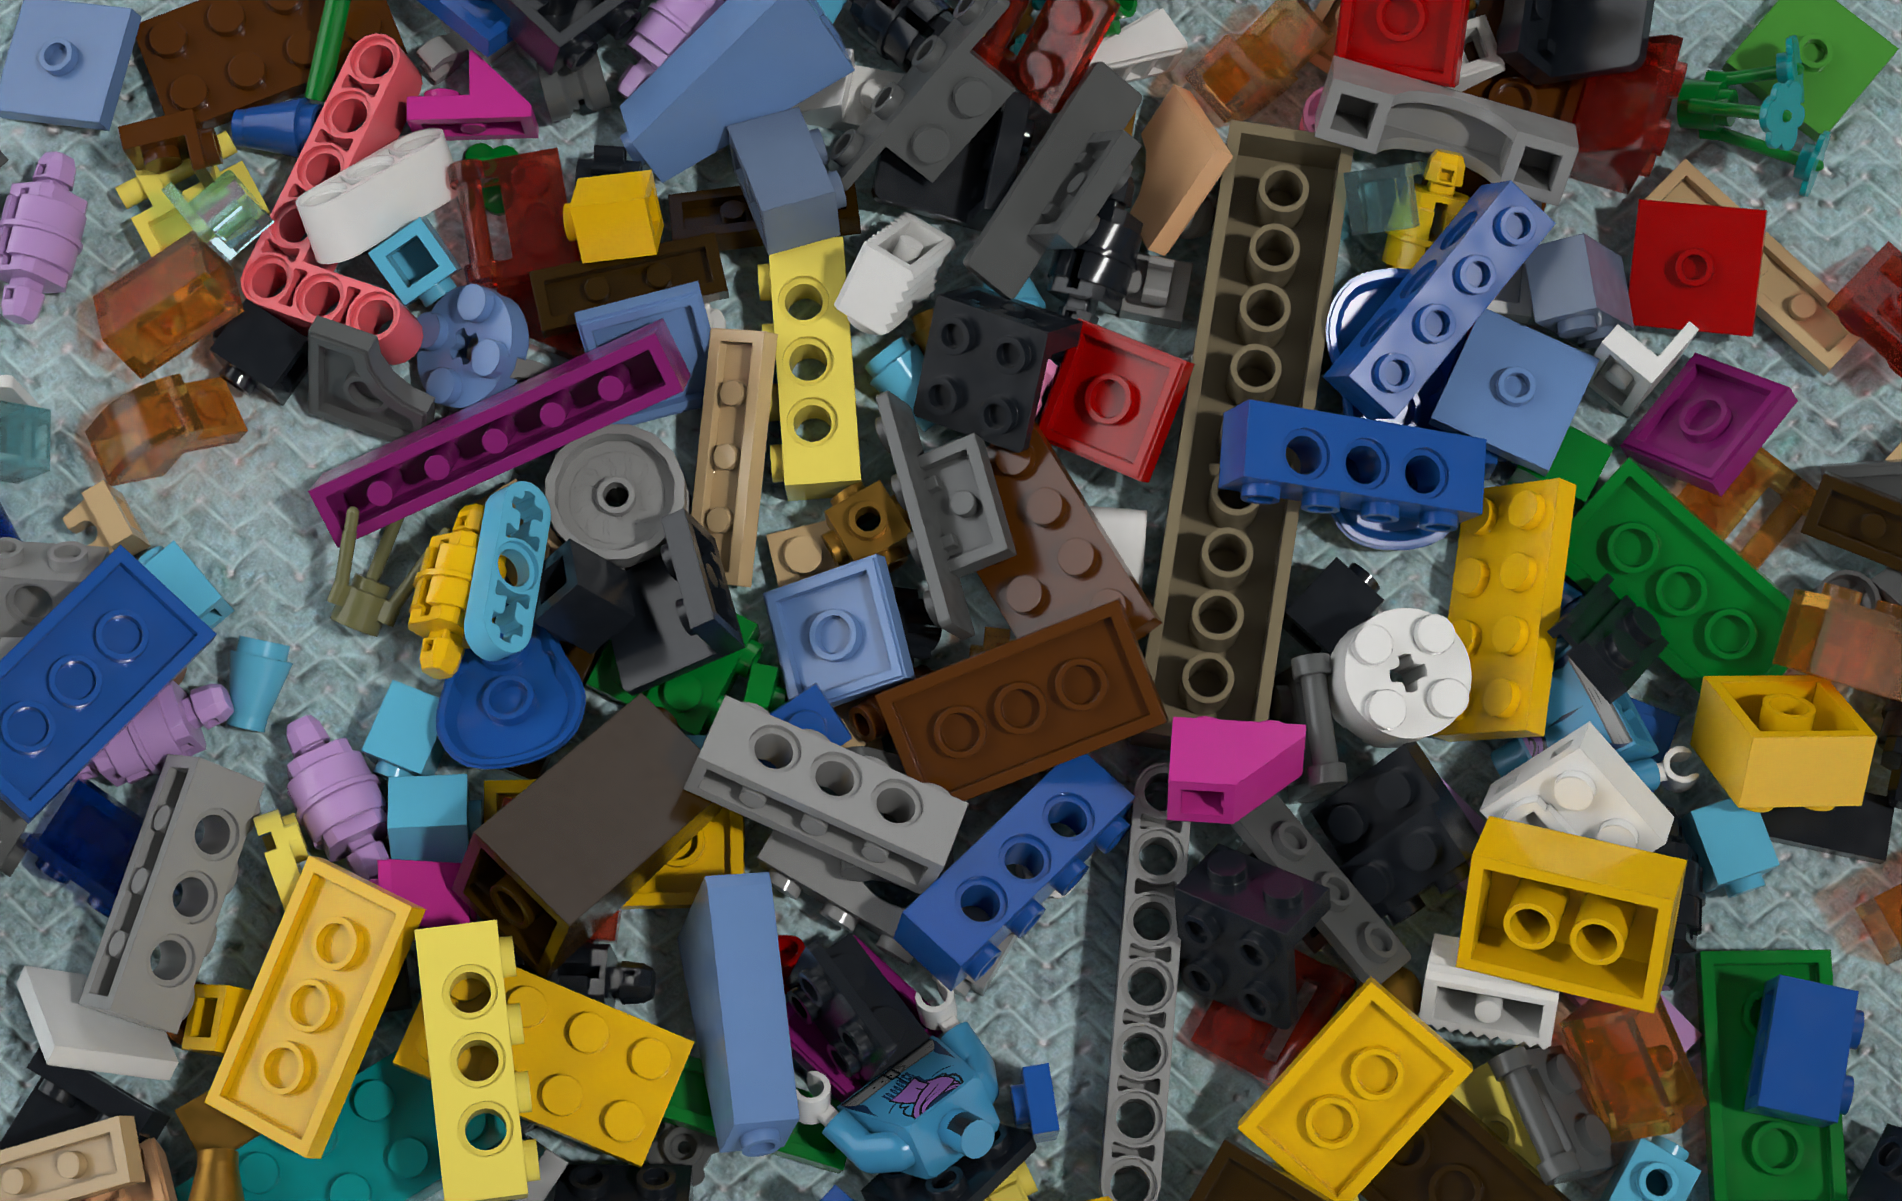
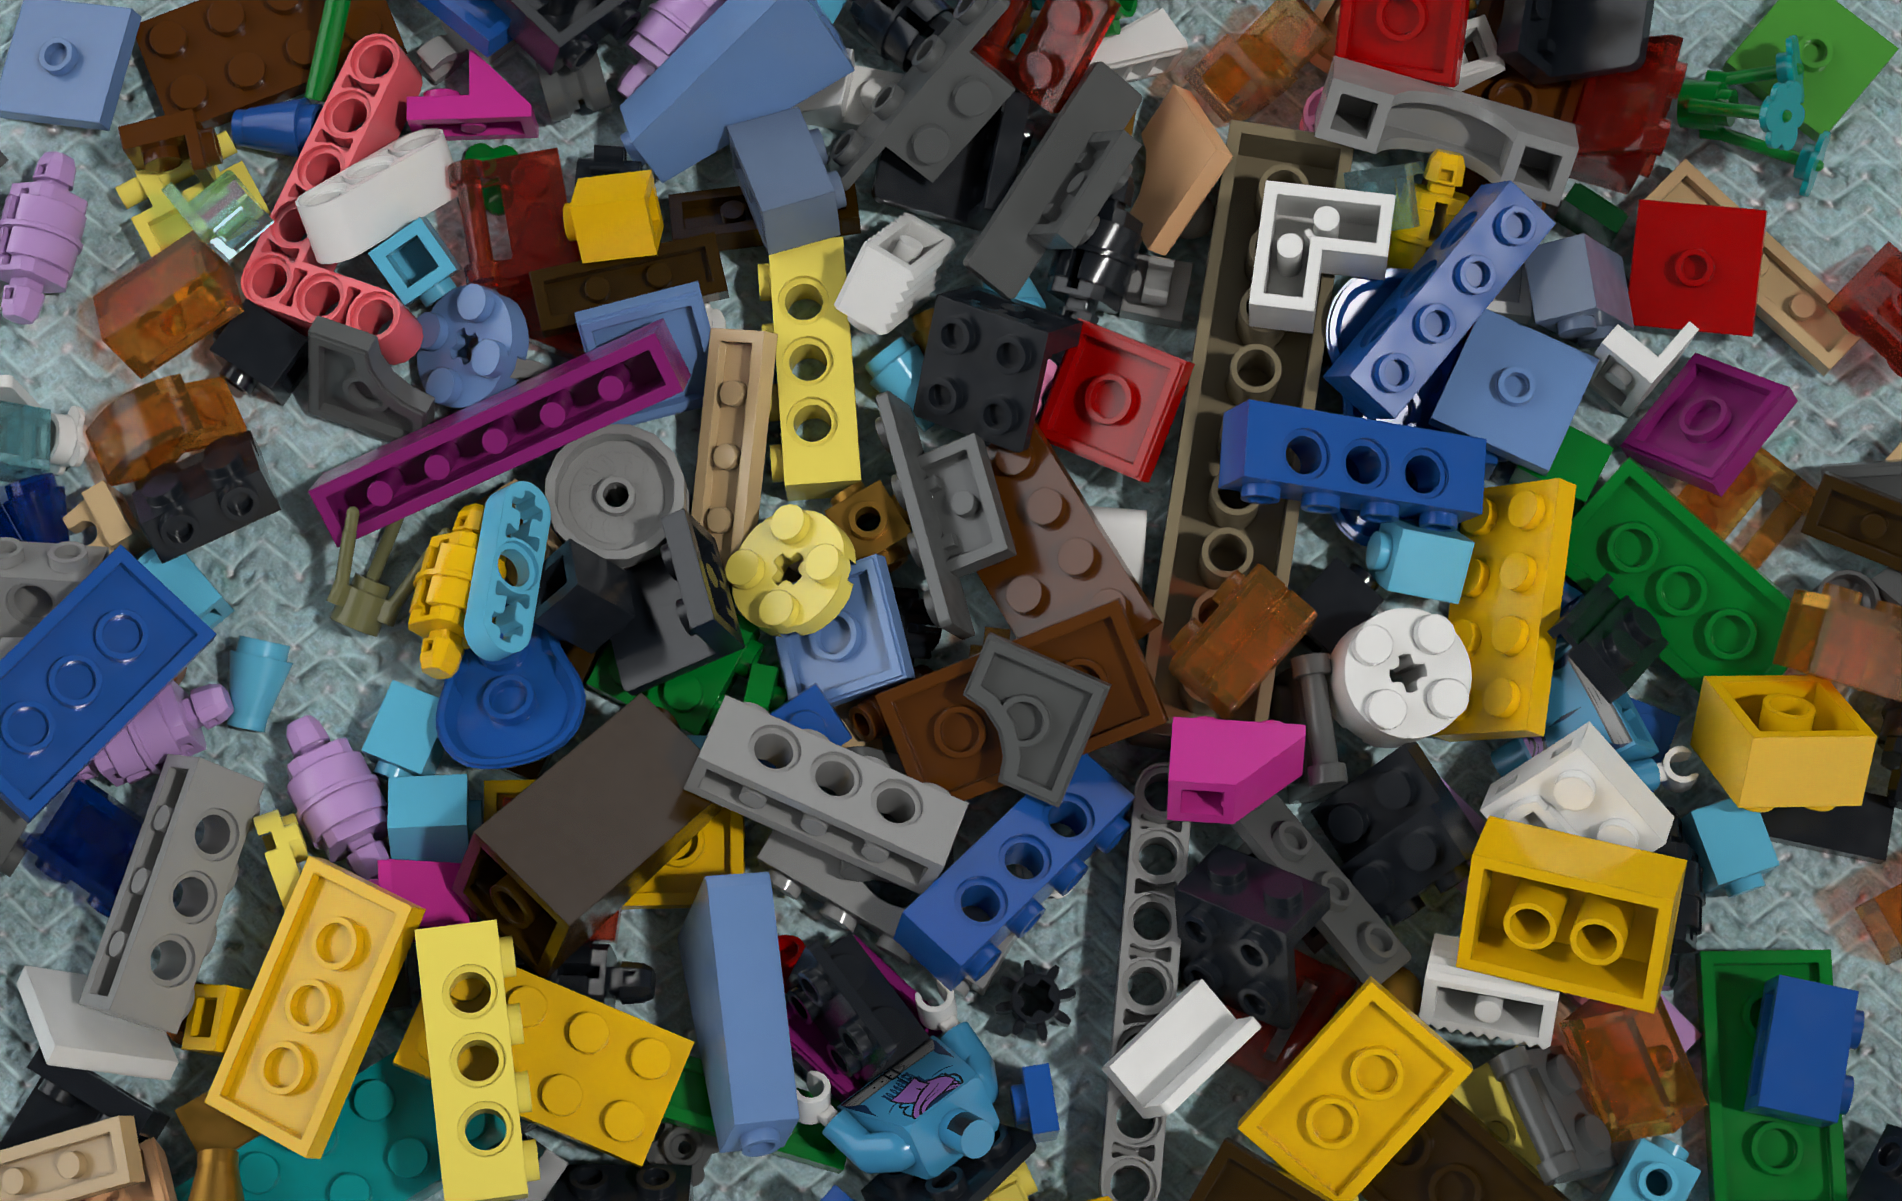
none -> clear blue cone [2,473,70,544]
none -> white plate [34,406,91,476]
none -> black plate [132,430,281,564]
none -> light yellow plate [725,504,856,637]
none -> dark grey tile [963,633,1112,808]
none -> black gear [995,960,1076,1044]
none -> white panel [1101,979,1262,1119]
none -> clear orange brick [1168,563,1318,720]
none -> white brick [1249,180,1396,334]
none -> medium azure brick [1366,518,1475,604]
none -> dark green tile [1554,182,1628,248]

